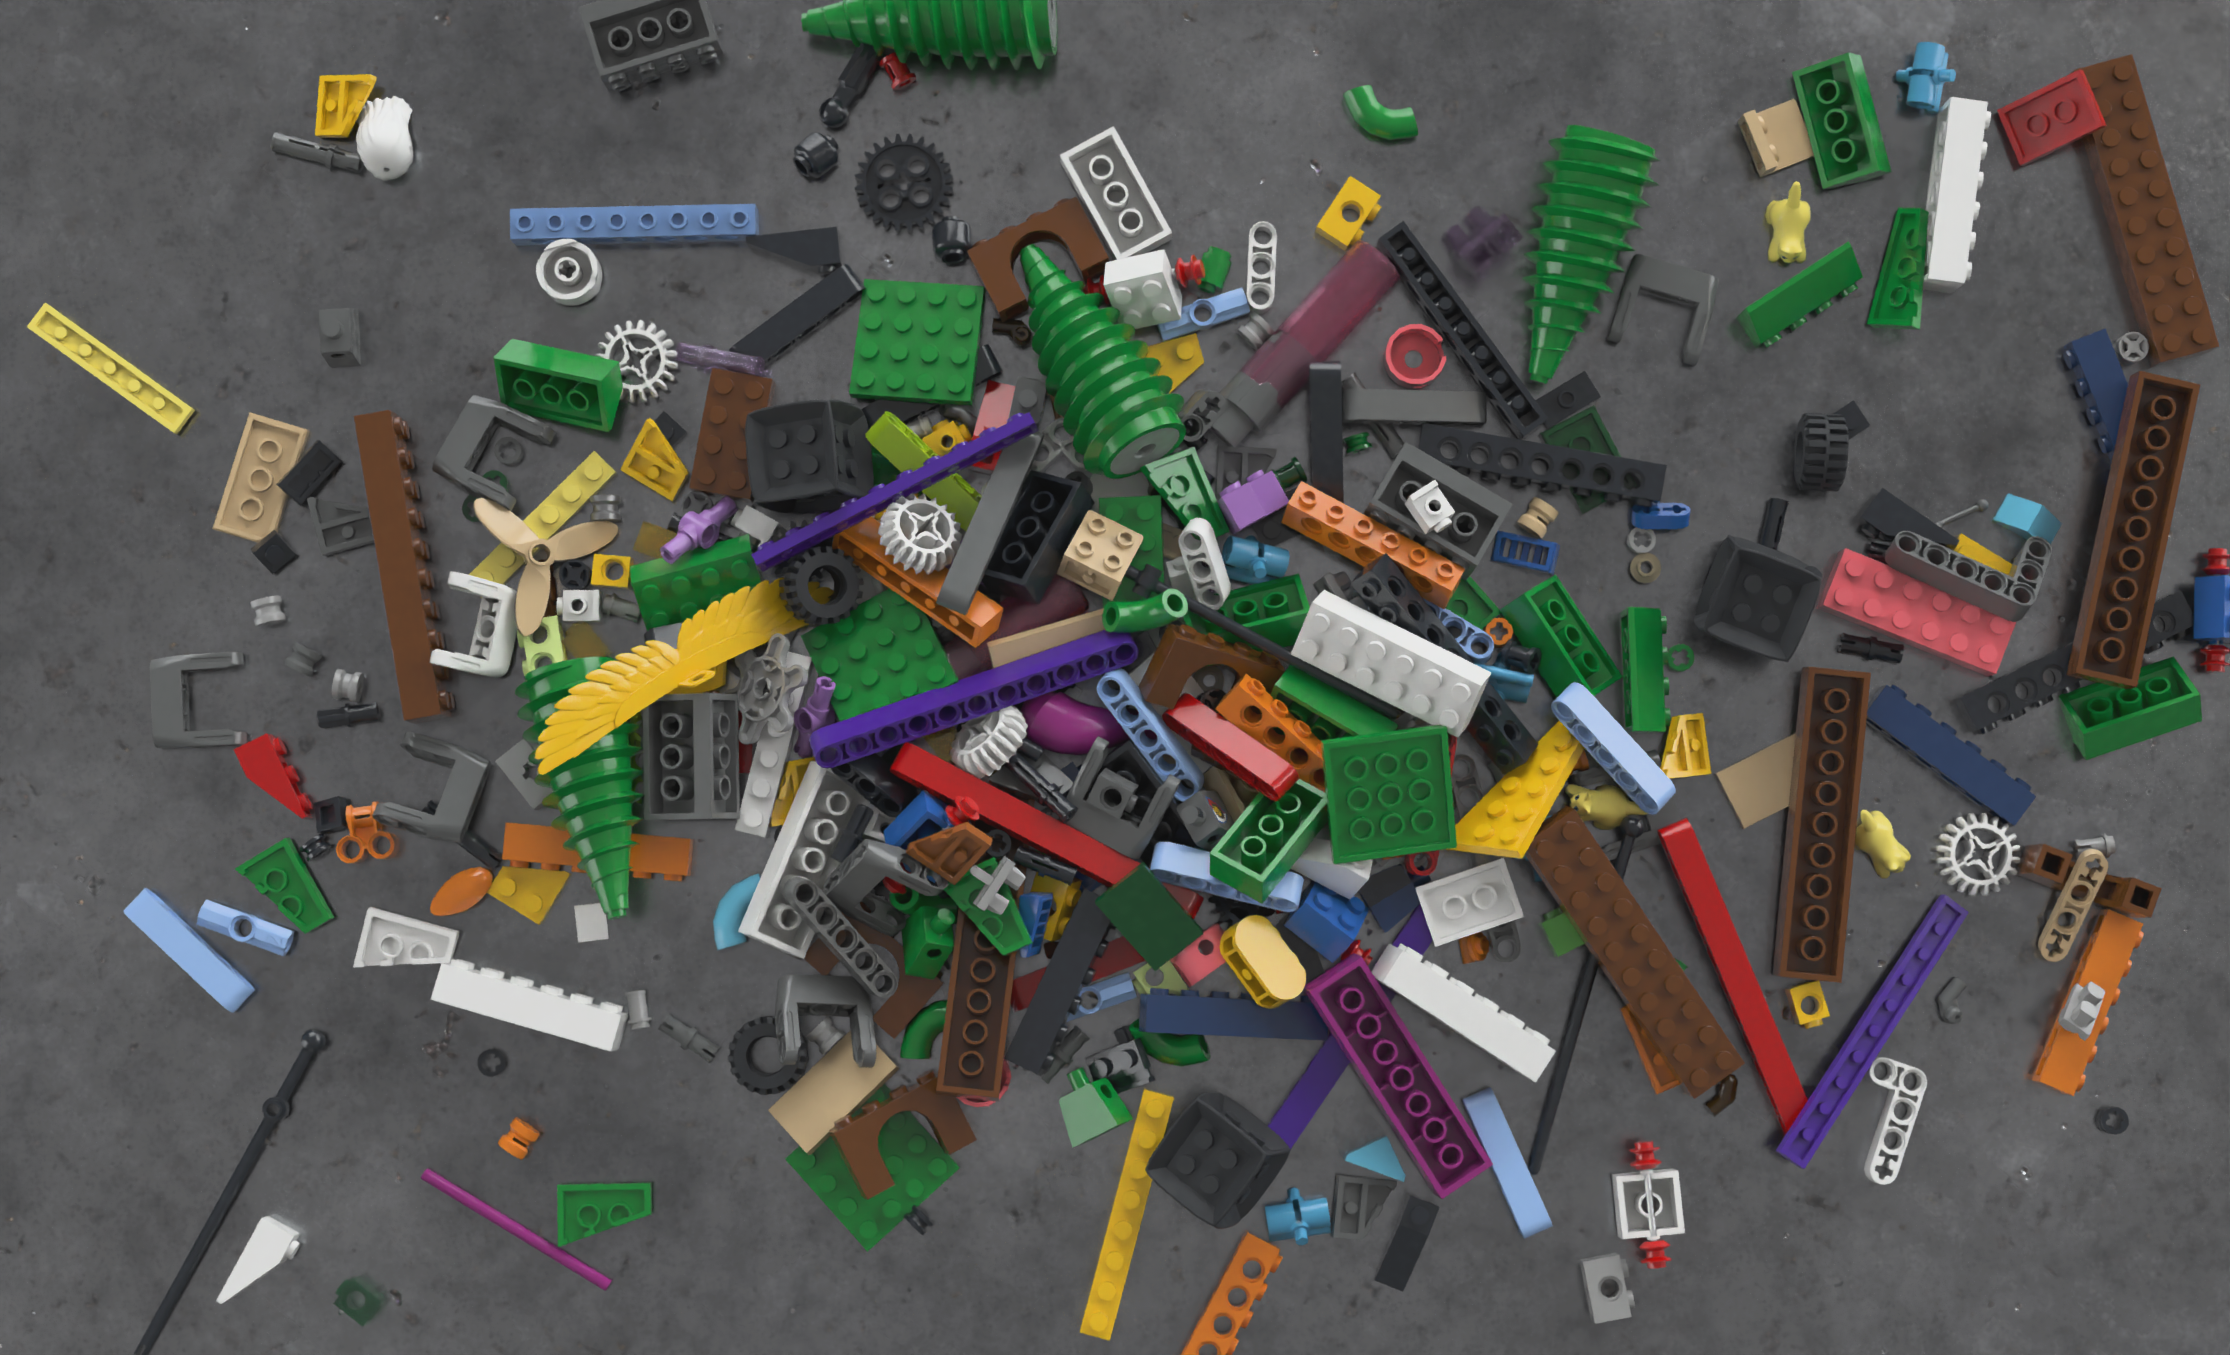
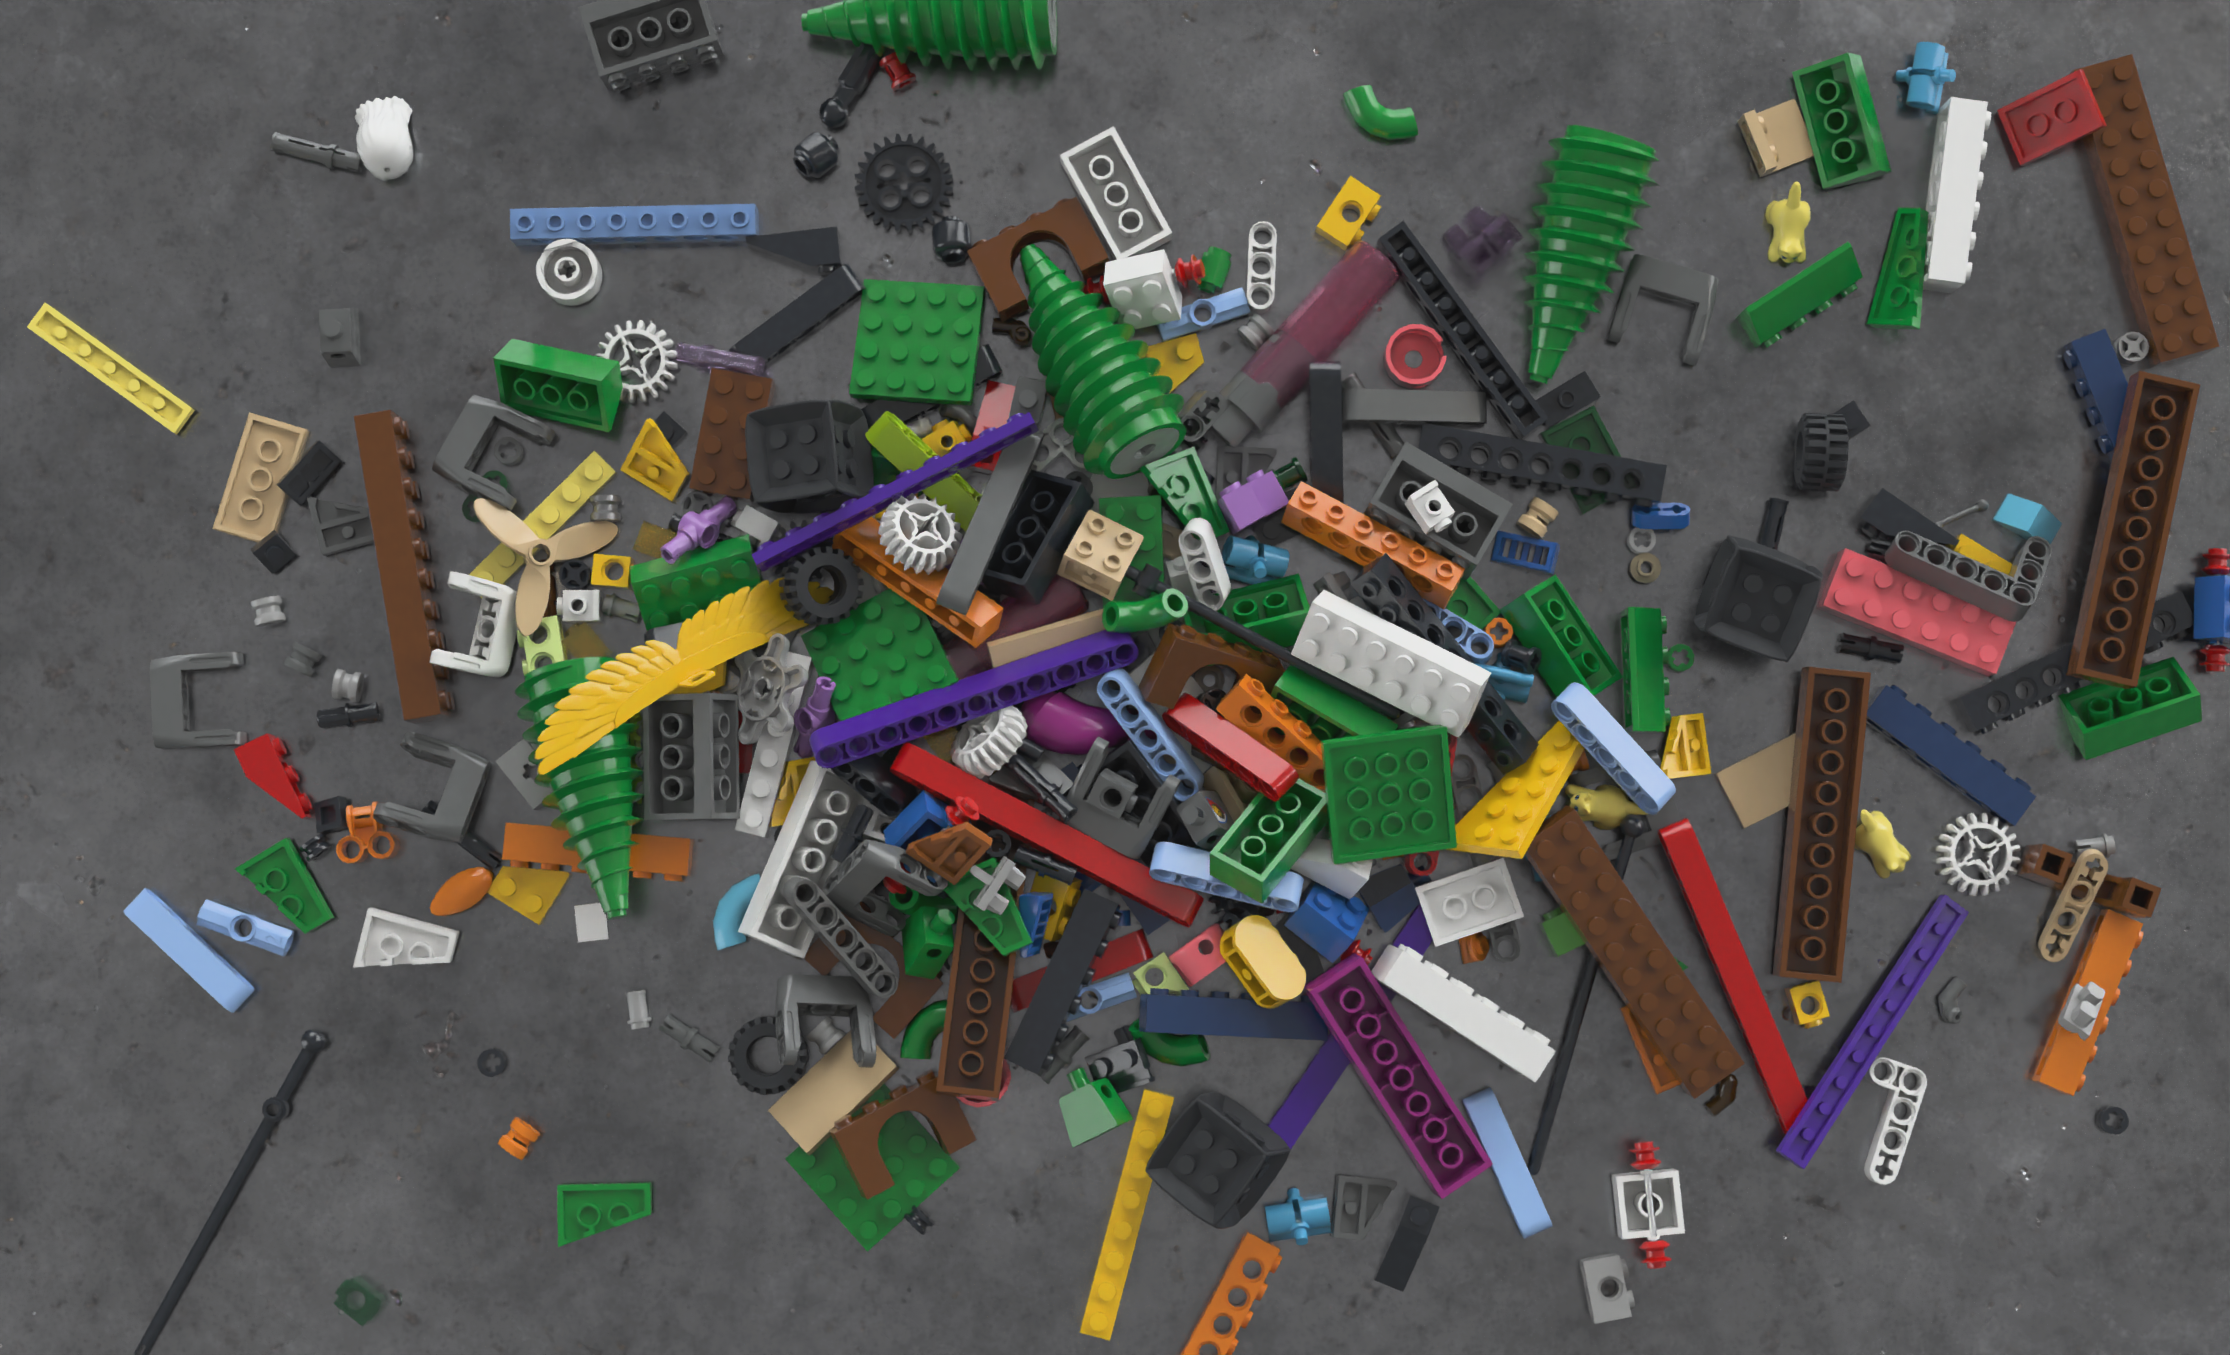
white slope [216,1216,301,1304] -> none
yellow wing [315,74,377,138] -> none
magenta piece [421,1168,612,1291] -> none
white brick [431,959,629,1051] -> none
dark green tile [1095,862,1203,971] -> none
green bush [1343,432,1373,455] -> none
medium azure slope [1343,1135,1406,1182] -> none

